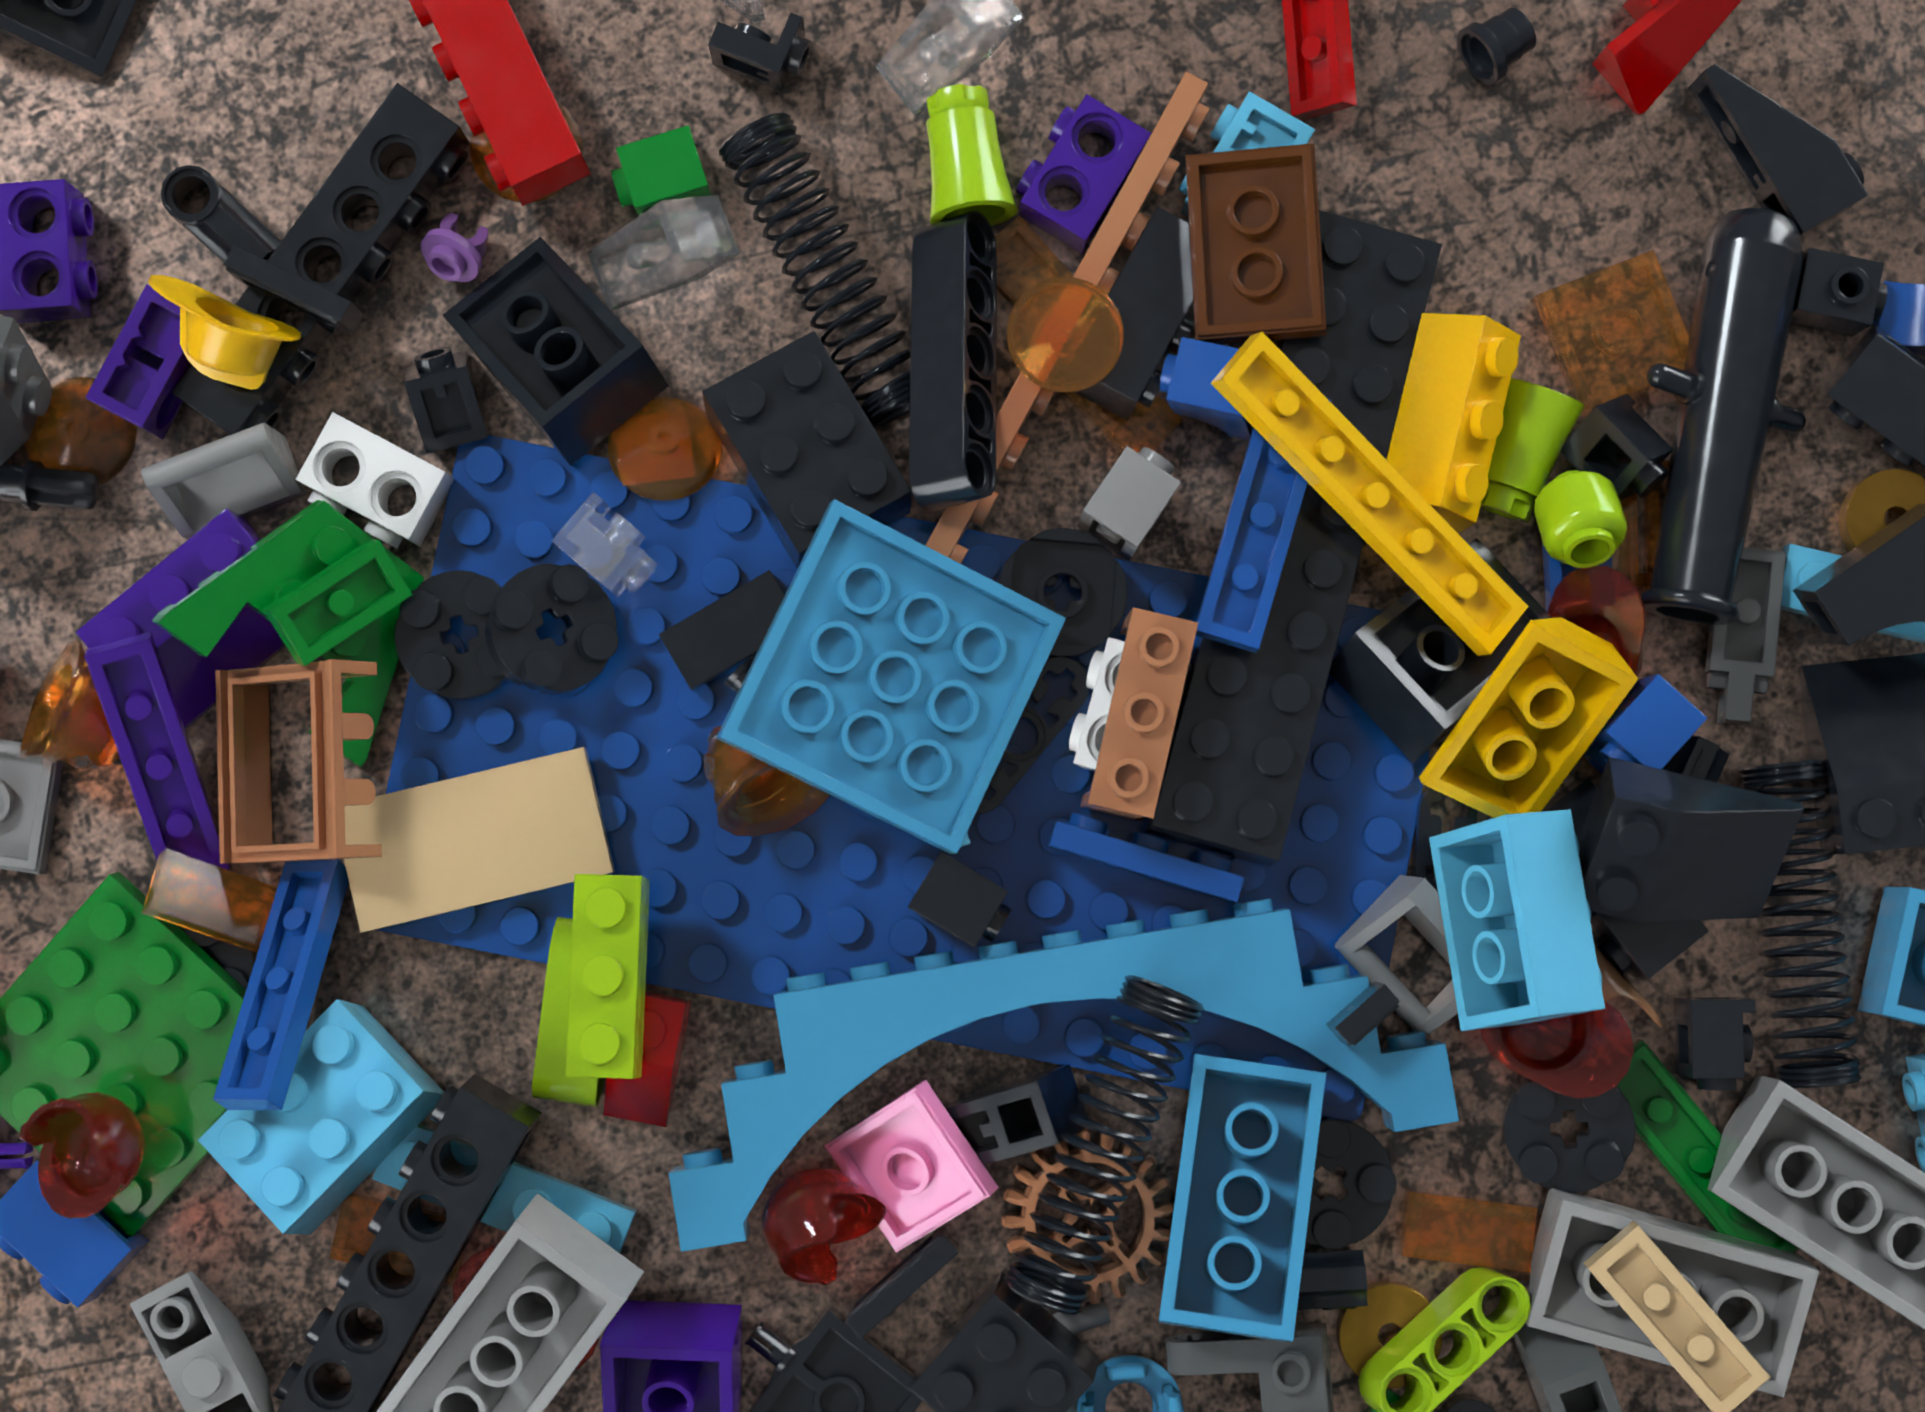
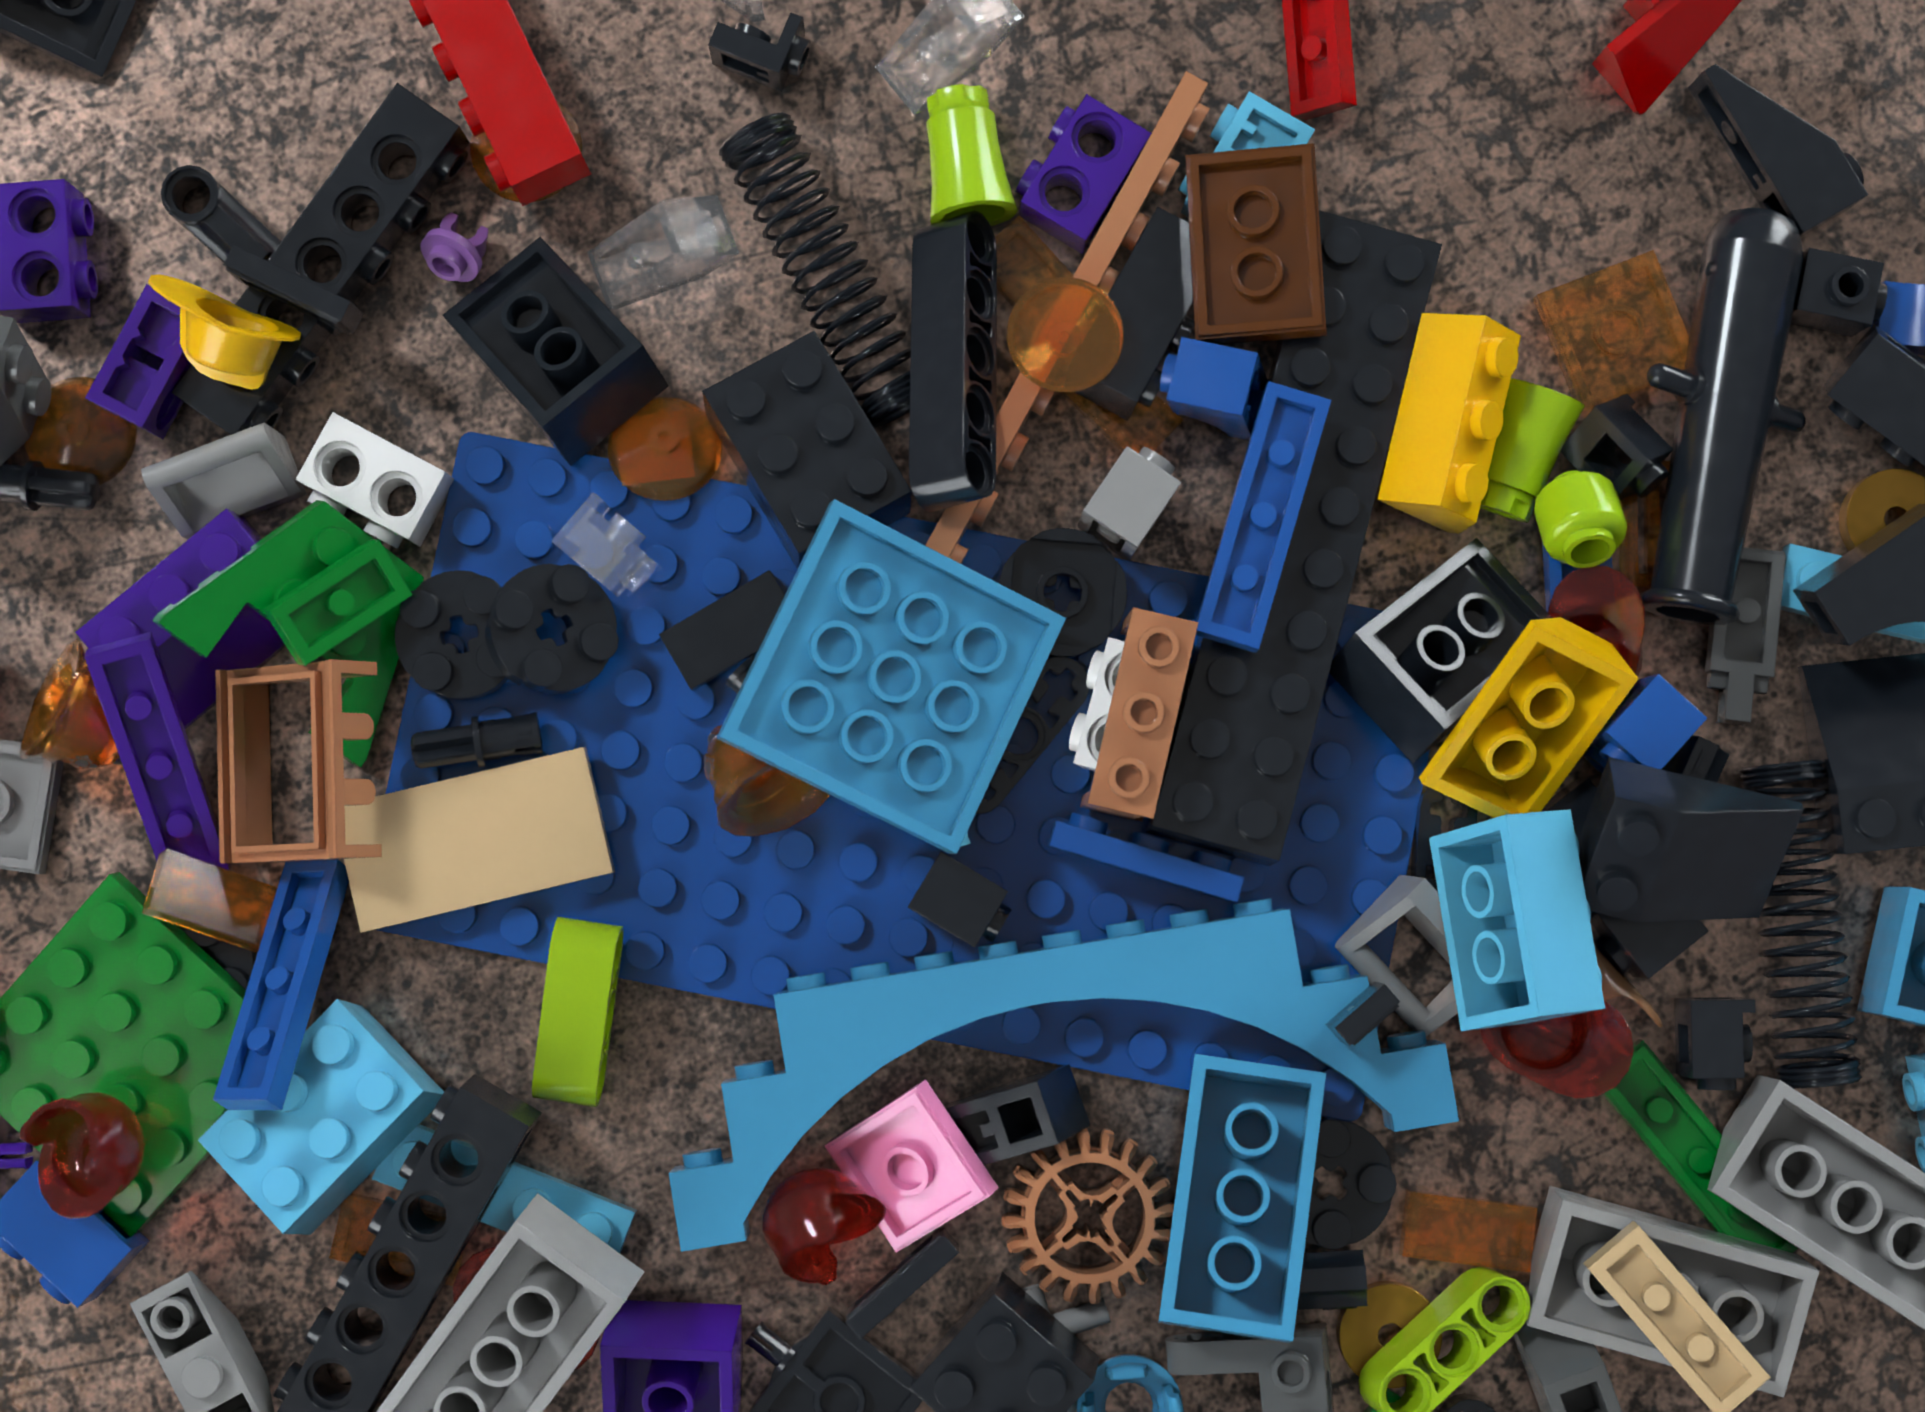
black bracket [404,347,489,454] -> none
lime brick [565,874,650,1079] -> none
red slope [603,991,692,1127] -> none
green brick [610,125,713,222] -> none
black piece [1004,975,1204,1315] -> none
yellow plate [1211,332,1529,656] -> none
black piece [1457,8,1536,85] -> none
black plate [1503,1061,1635,1193] -> none
none -> black axle [411,712,543,769]

